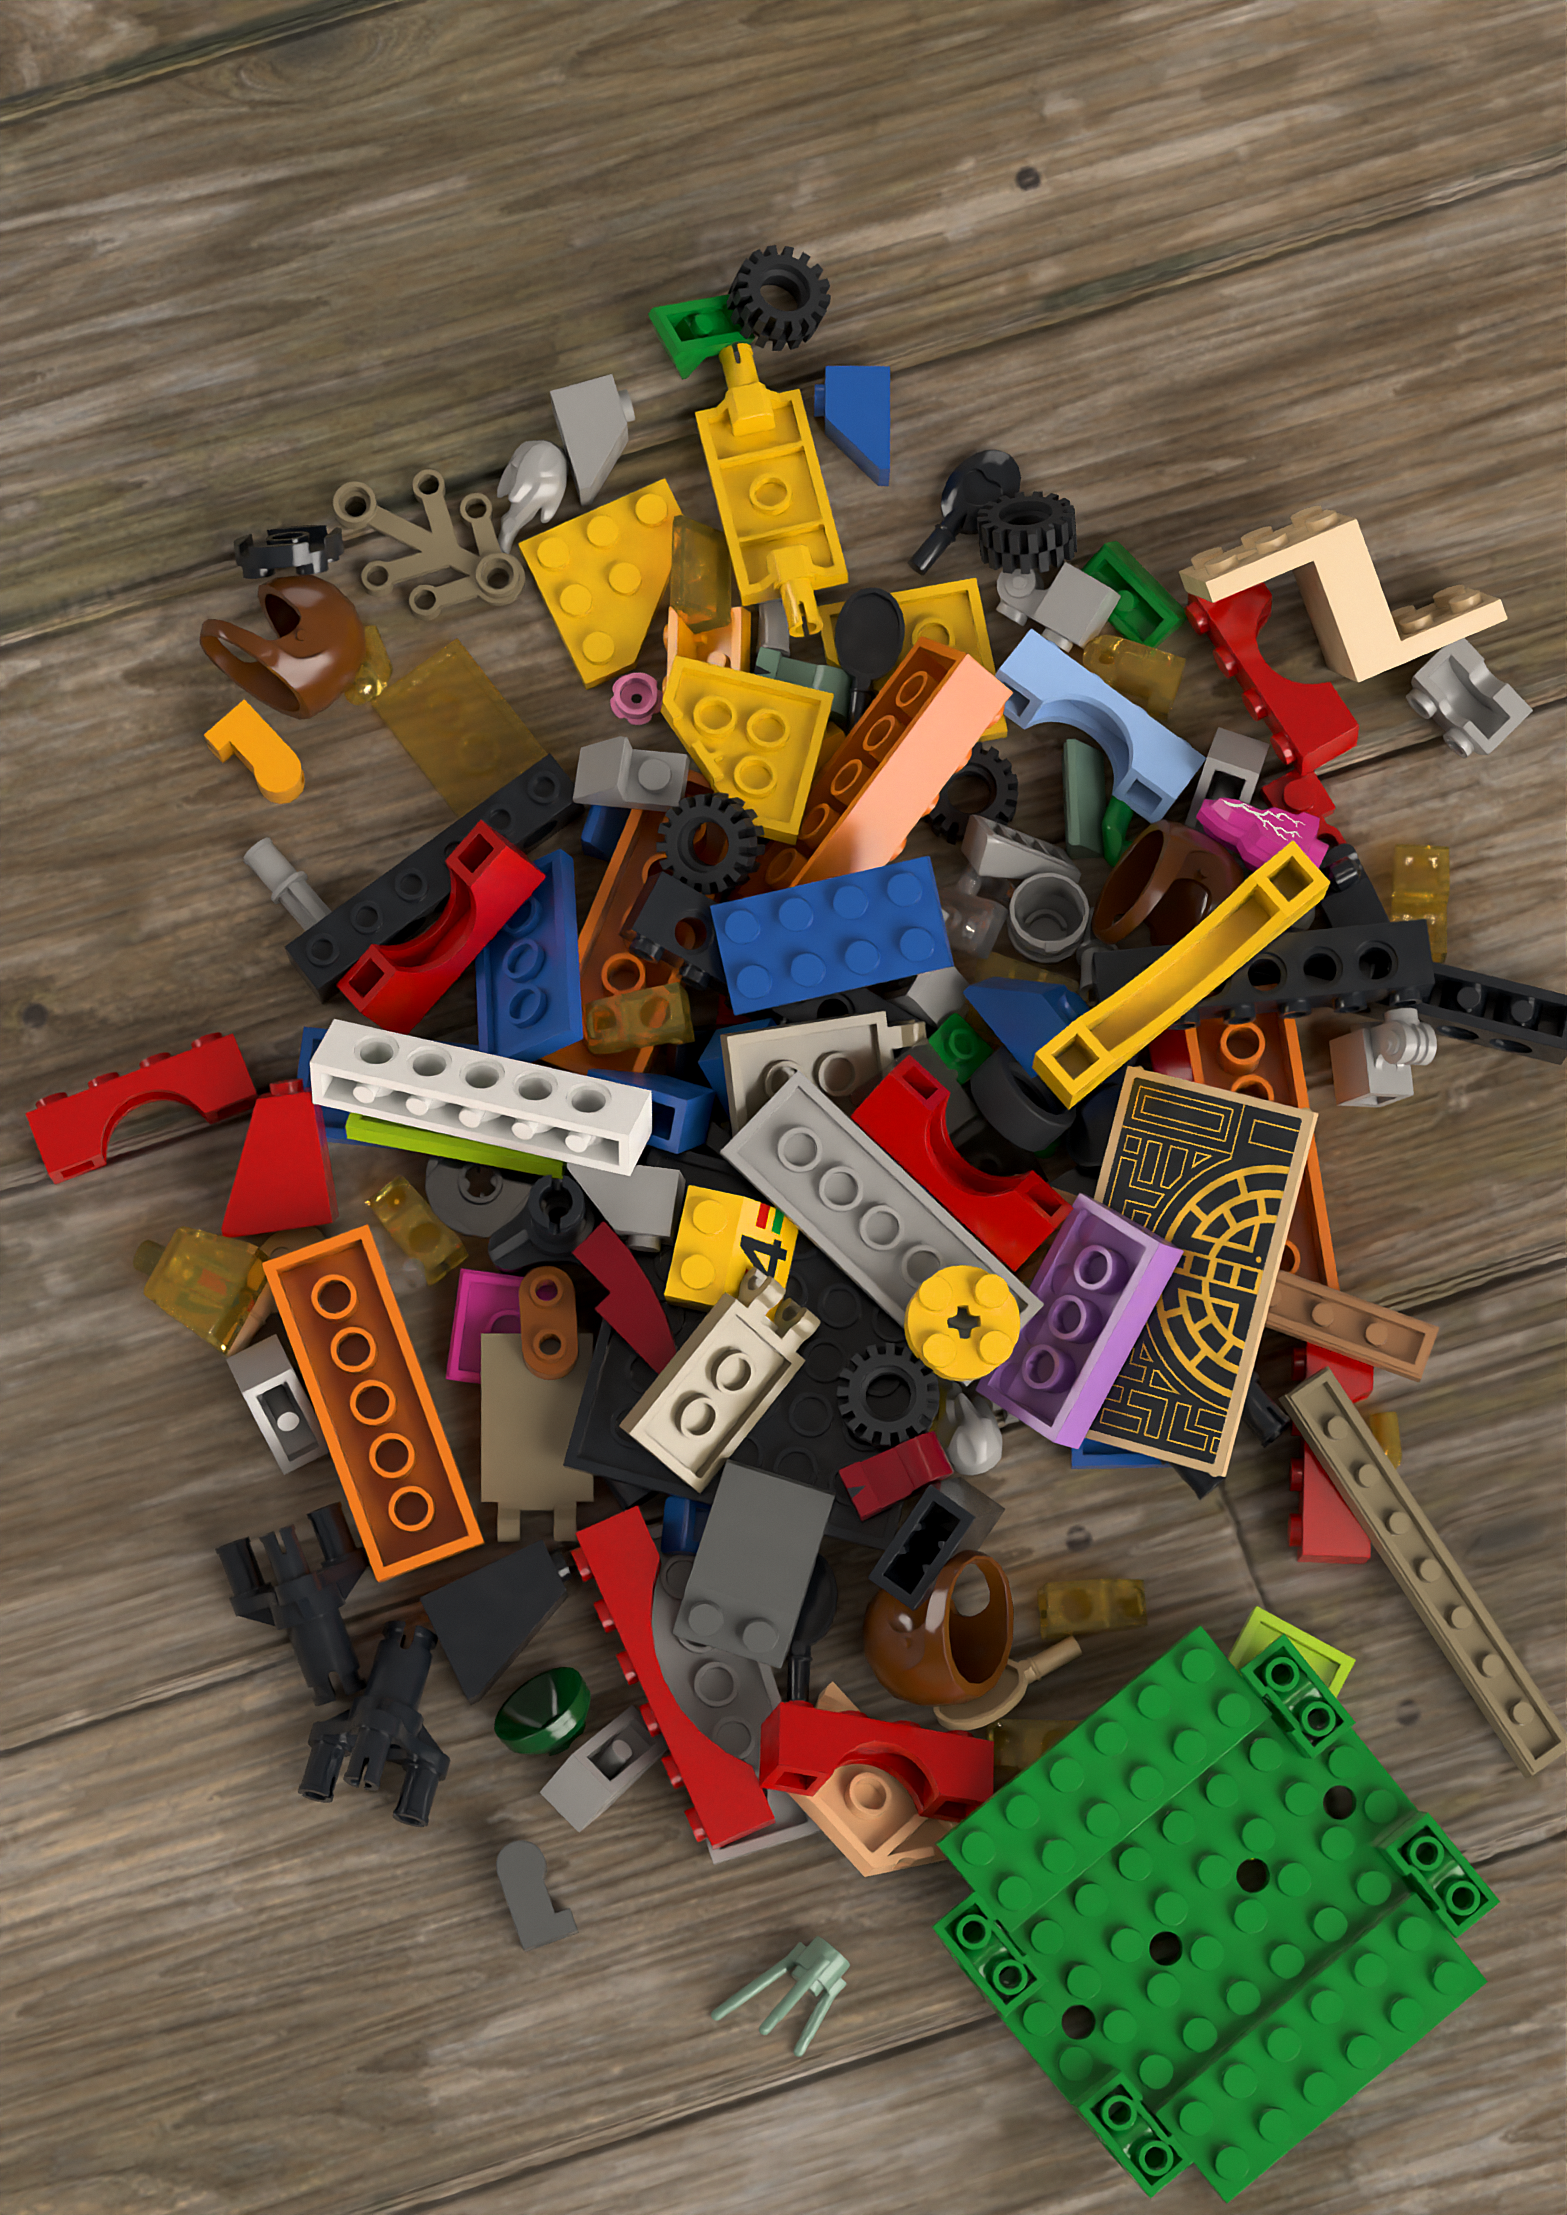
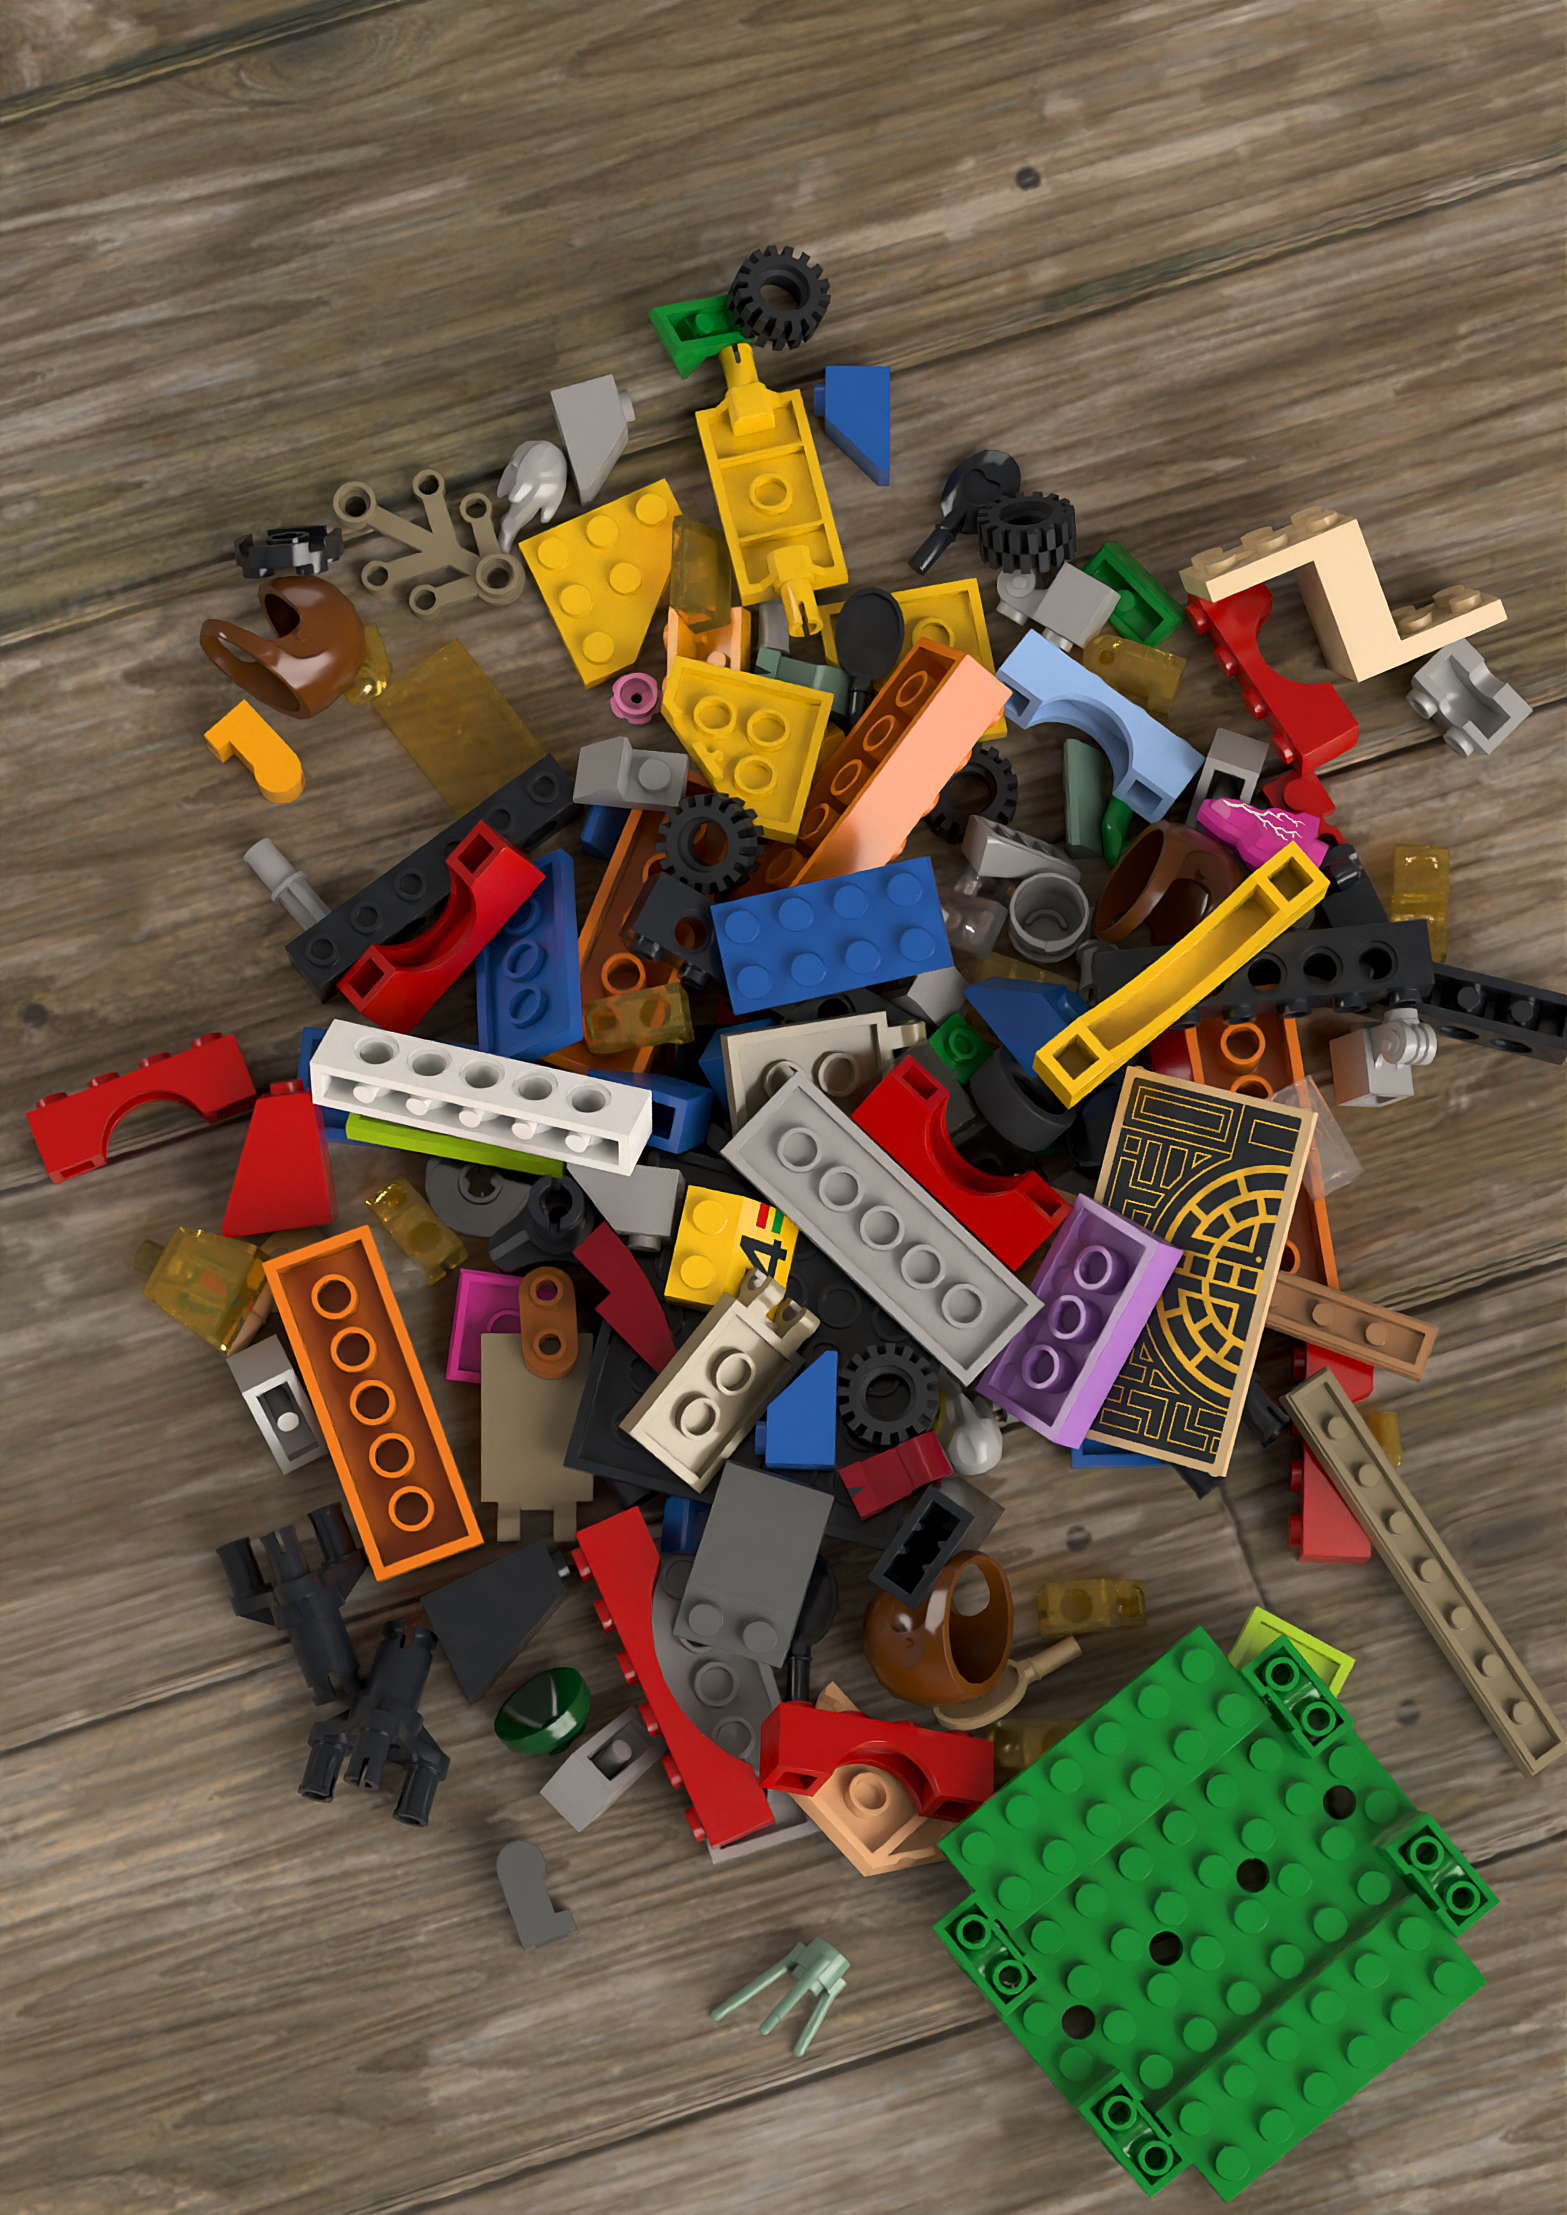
yellow plate [904,1265,1020,1381] -> none
none -> blue slope [755,1351,839,1471]
none -> clear plate [1264,1075,1365,1201]

